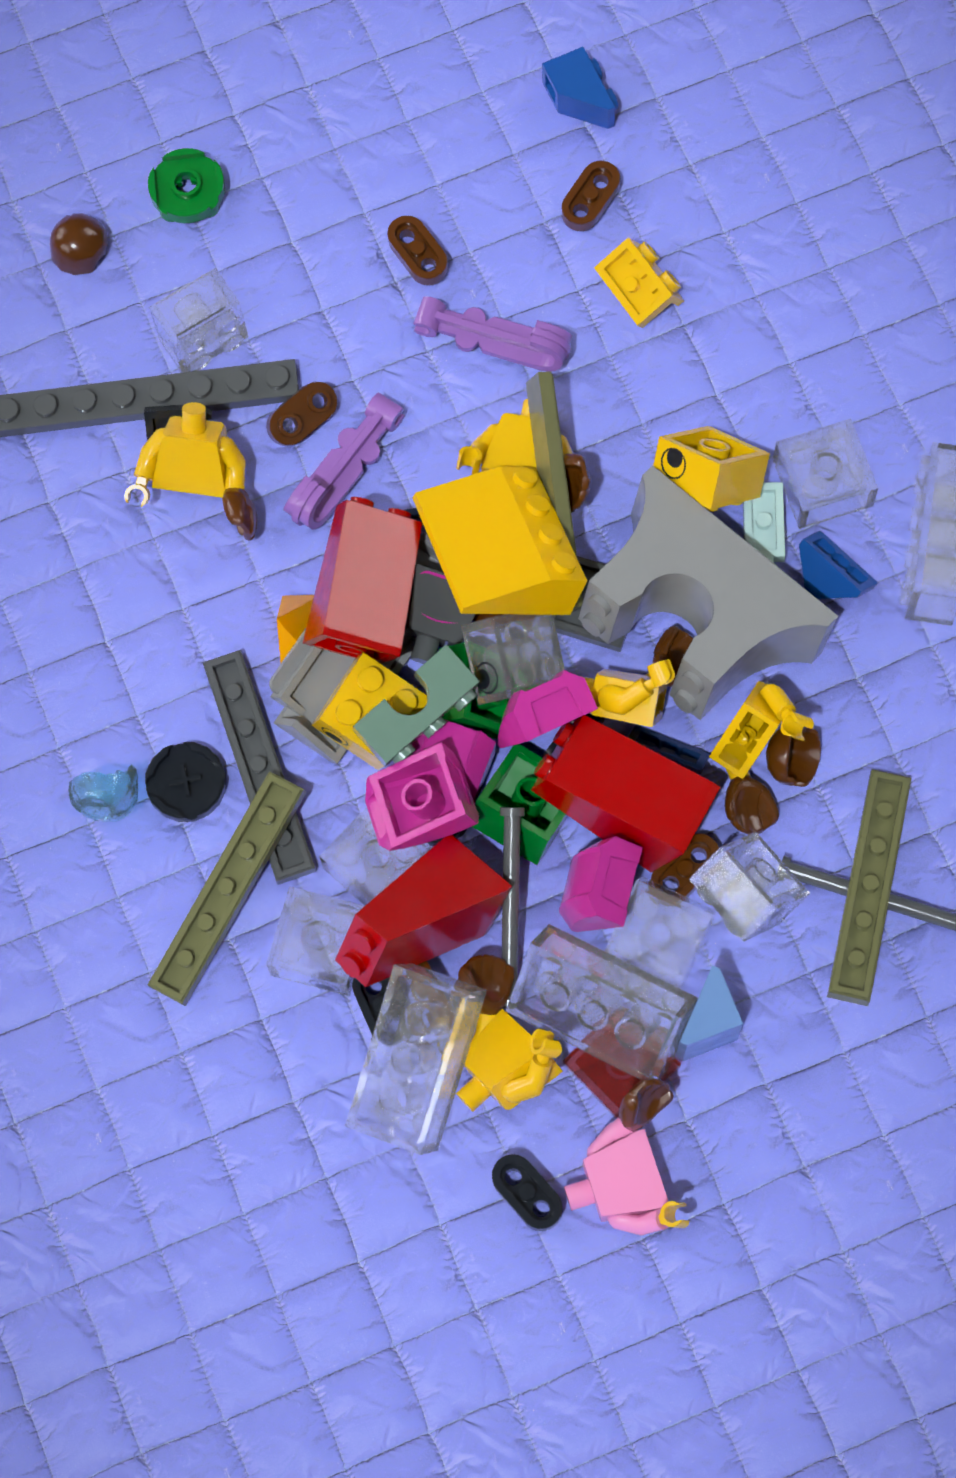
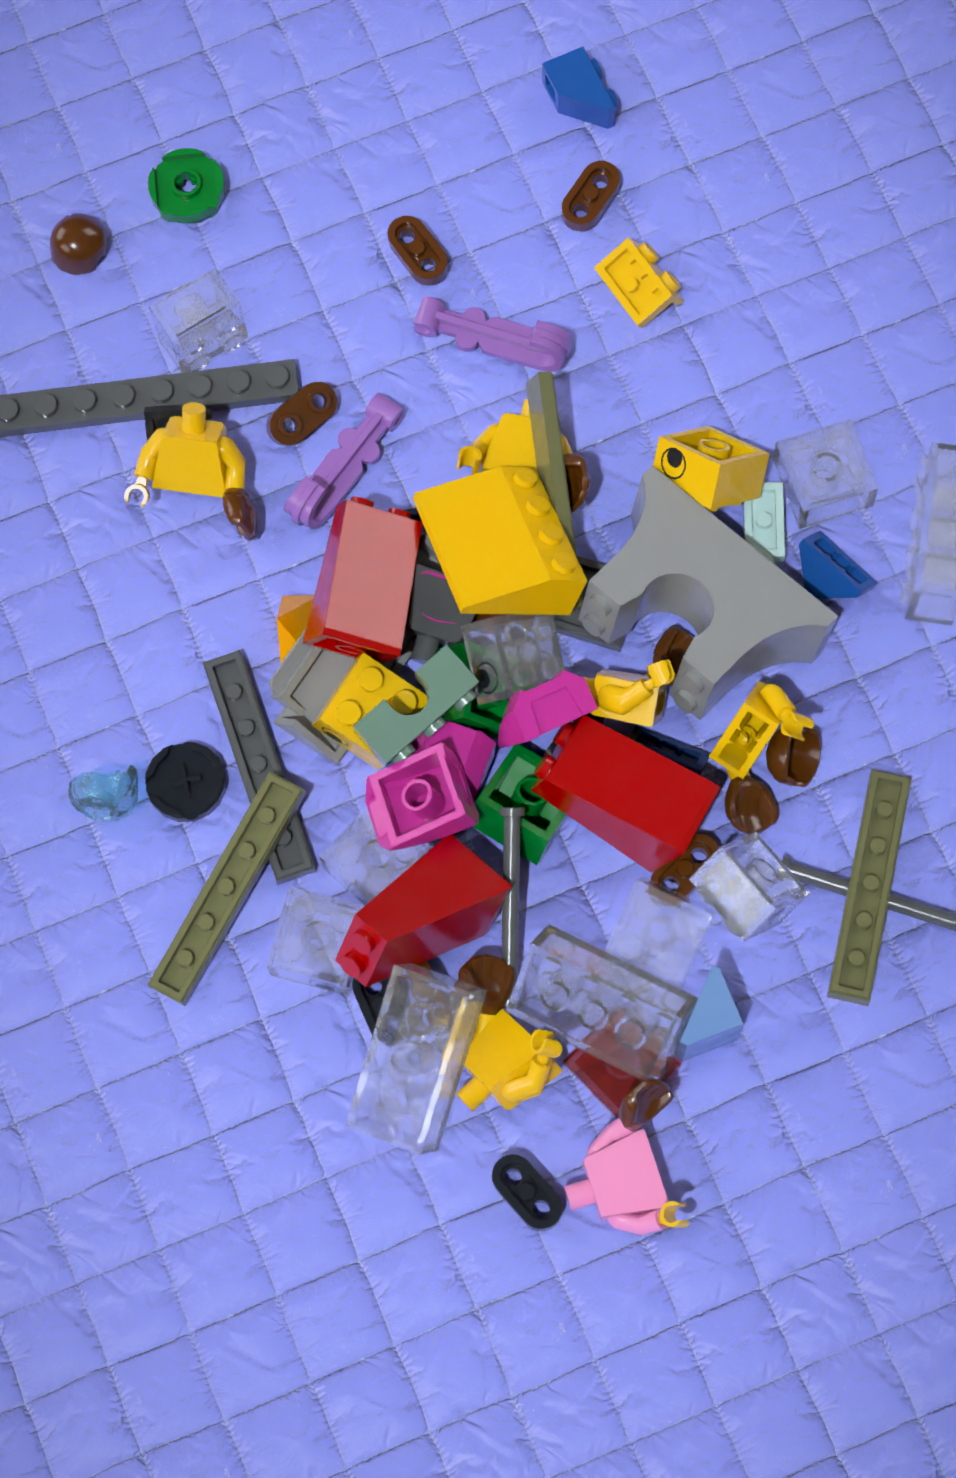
dark pink slope [559,836,643,932] -> none

